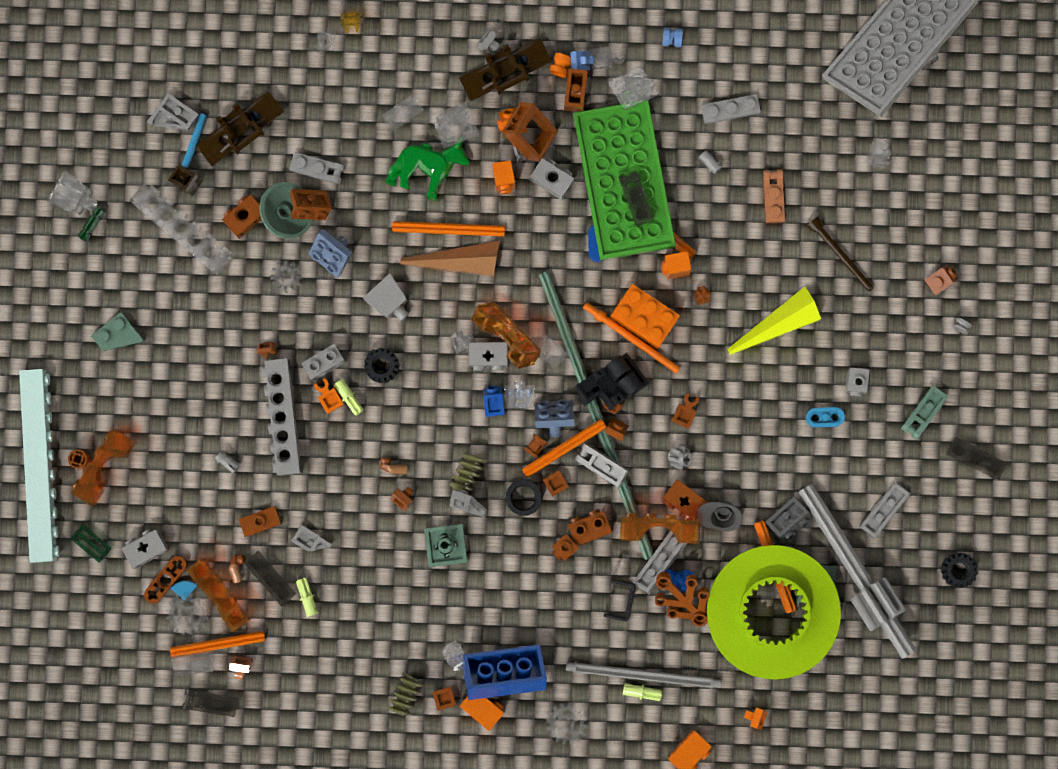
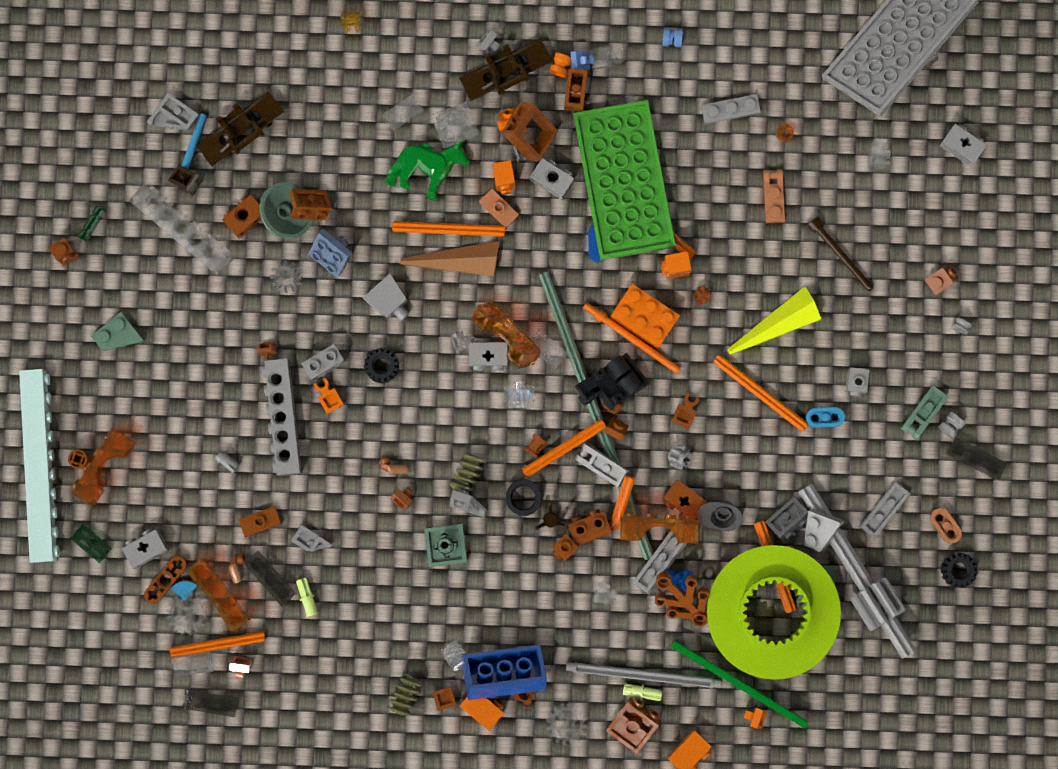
clear torso [47,170,97,215] -> none
light grey plate [289,152,345,184] -> none
clear plate [316,32,335,51] -> none
yellowish green axle [334,379,363,415] -> none
blue bracket [483,385,505,417] -> none
sand blue plate [534,399,574,437] -> none
dark orange plate [543,471,569,497] -> none
black piece [604,579,636,622] -> none
clear hinge [607,67,659,110] -> none
clear smoke plate [618,171,654,227] -> none
light grey pin [698,150,722,174] -> none
none -> dark orange brick [48,238,79,267]
none -> nougat plate [479,189,519,229]
none -> dark orange plate [513,691,536,705]
none -> dark brown plant [535,502,569,530]
none -> clear plate [592,583,617,605]
none -> dark orange plate [606,697,662,754]
none -> orange axle [609,475,635,530]
none -> green tile [670,641,808,729]
none -> orange axle [713,354,808,431]
none -> clear orange bush [776,124,794,143]
none -> light grey wing [804,509,844,552]
none -> nougat plate [930,508,962,543]
none -> light grey wheel [938,412,965,439]
none -> light grey brick [939,124,987,167]

